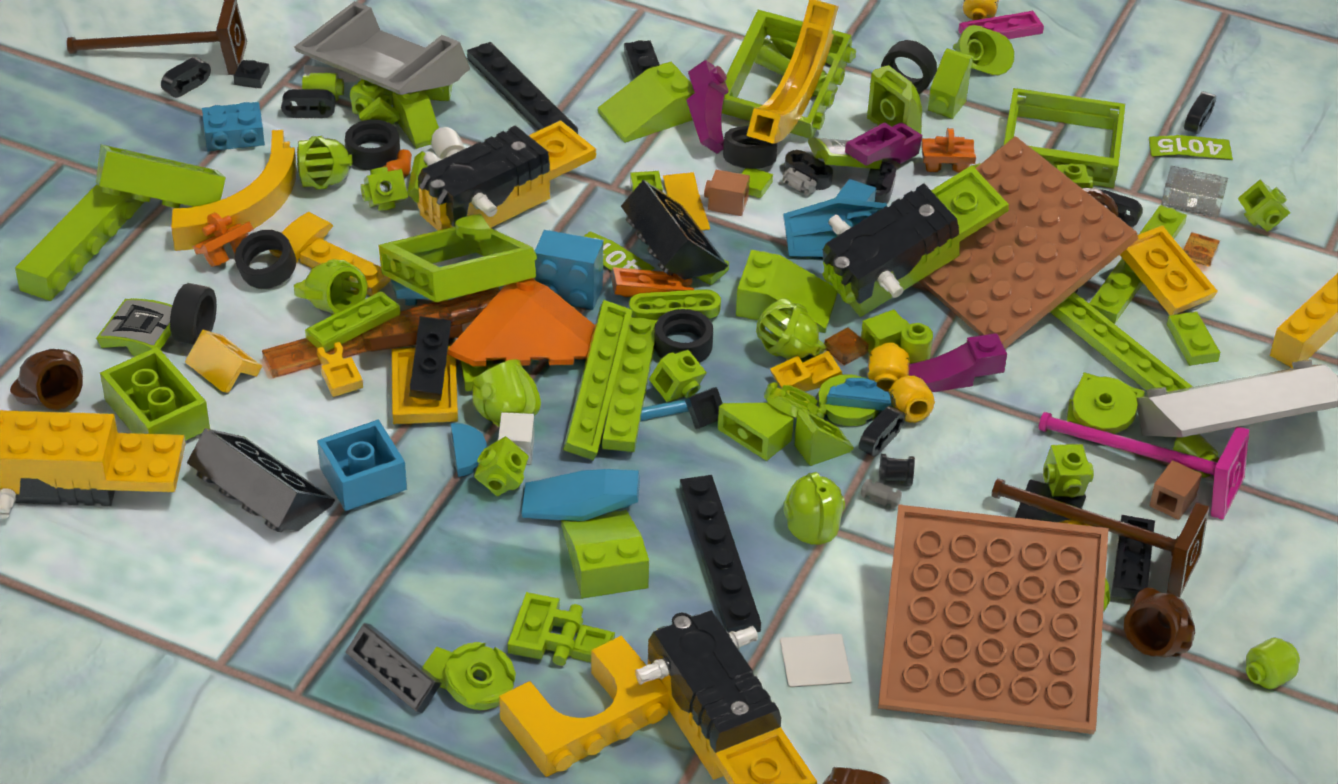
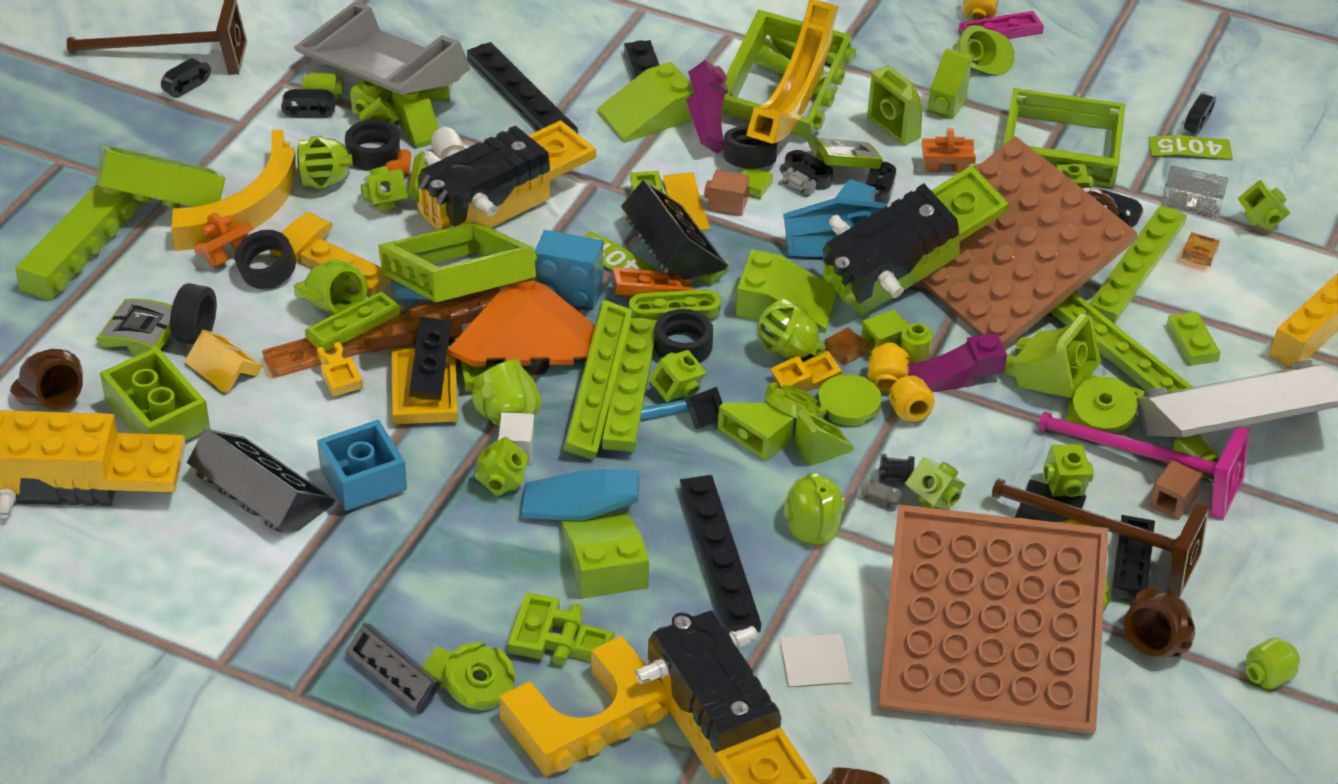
dark azure plate [202,102,265,152] -> none
black plate [233,60,270,89] -> none
dark azure tile [451,423,487,477] -> none
lime tile [455,214,491,241] -> none
dark azure tile [826,378,891,410] -> none
magenta slope [845,122,923,166] -> none
black beam [859,406,905,457] -> none
black tyre [881,40,937,94] -> none
yellow plate [1120,225,1218,315] -> none
none -> lime brick [905,457,966,510]
none -> lime hips [1003,313,1101,398]

